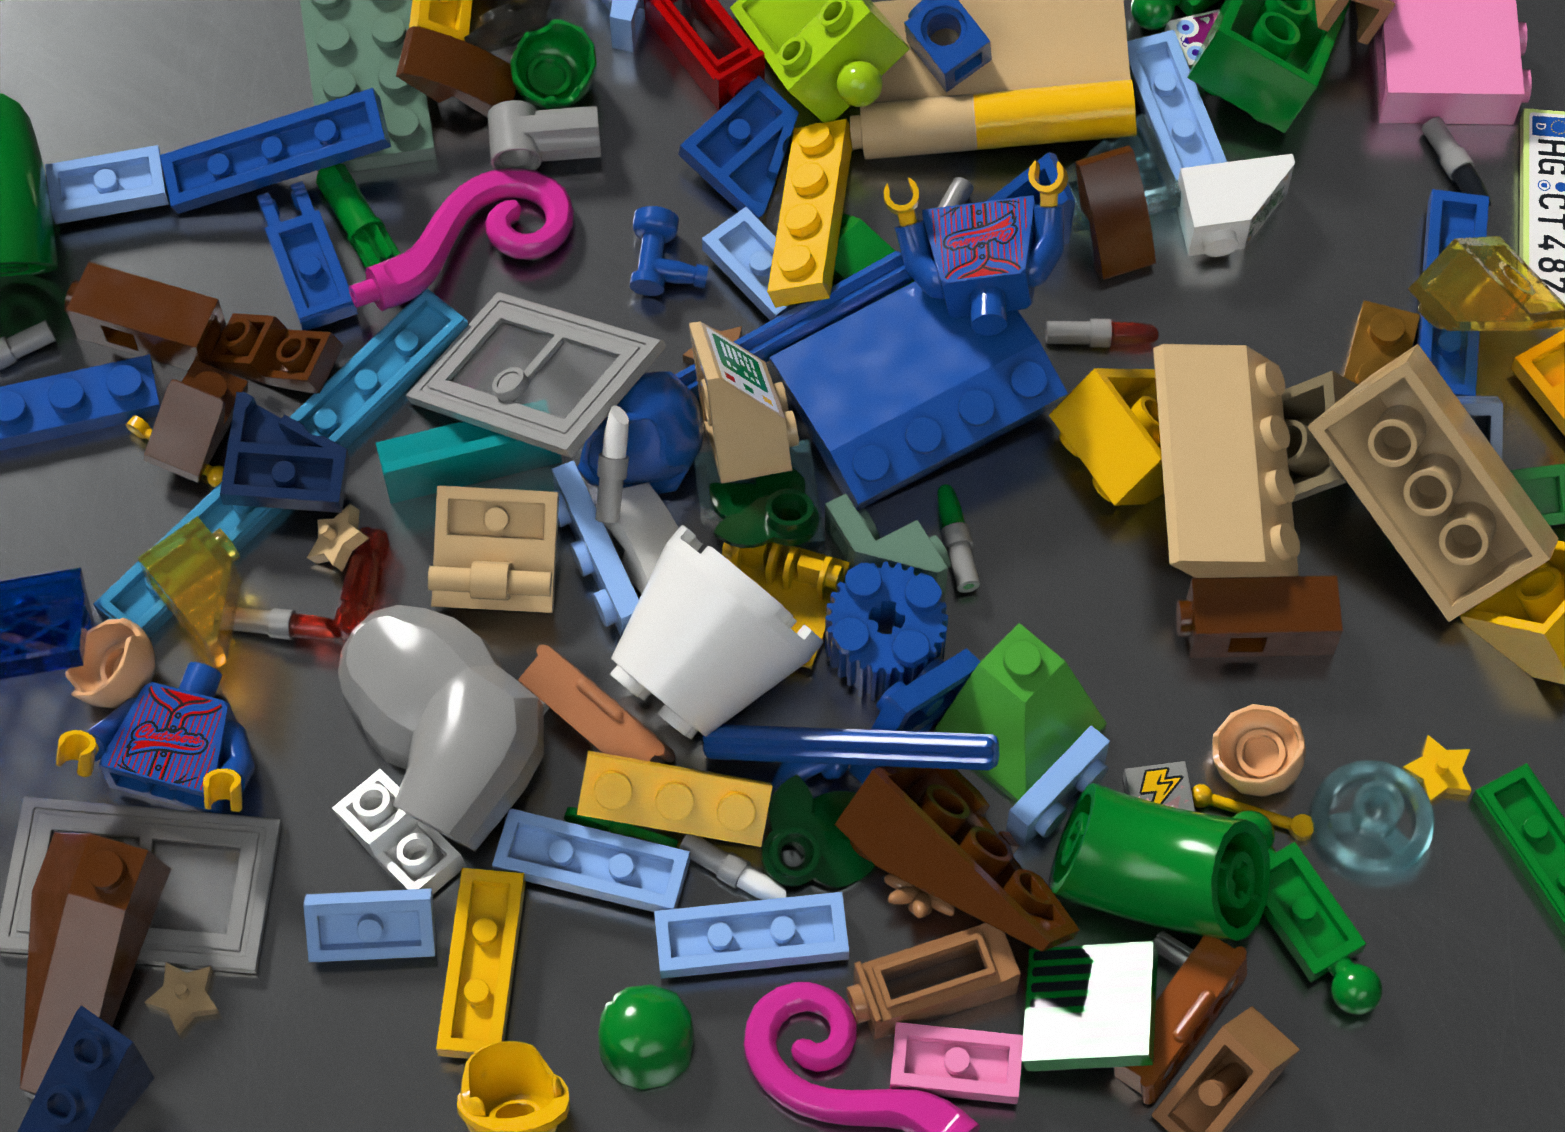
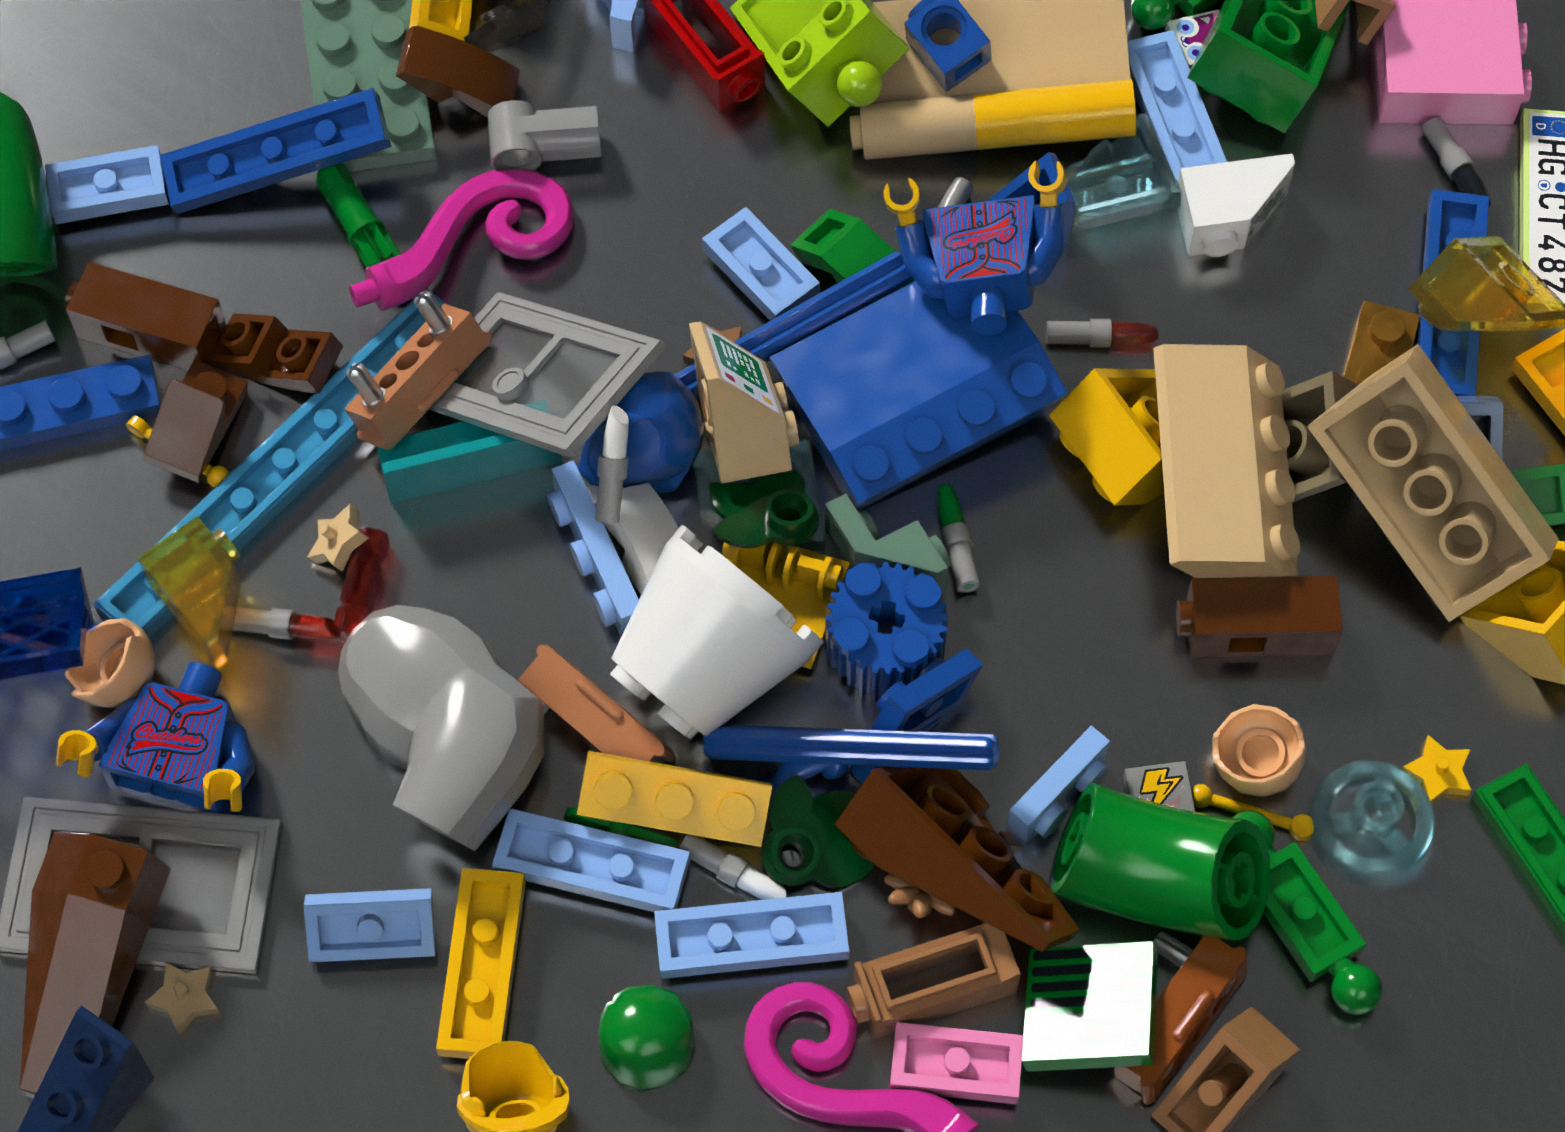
dark blue wing [220,392,350,513] -> none
blue hinge [256,181,358,331] -> none
white slope [333,769,467,894] -> none
tan plate [428,485,559,613] -> none
green hair [510,19,597,110] -> none
blue piece [630,206,708,296] -> none
blue wing [678,75,799,222] -> none
yellow plate [767,119,852,308] -> none
bright green slope [934,623,1107,803] -> none
reddish brown slope [1075,145,1156,280] -> none
none -> nougat piece [344,291,492,450]

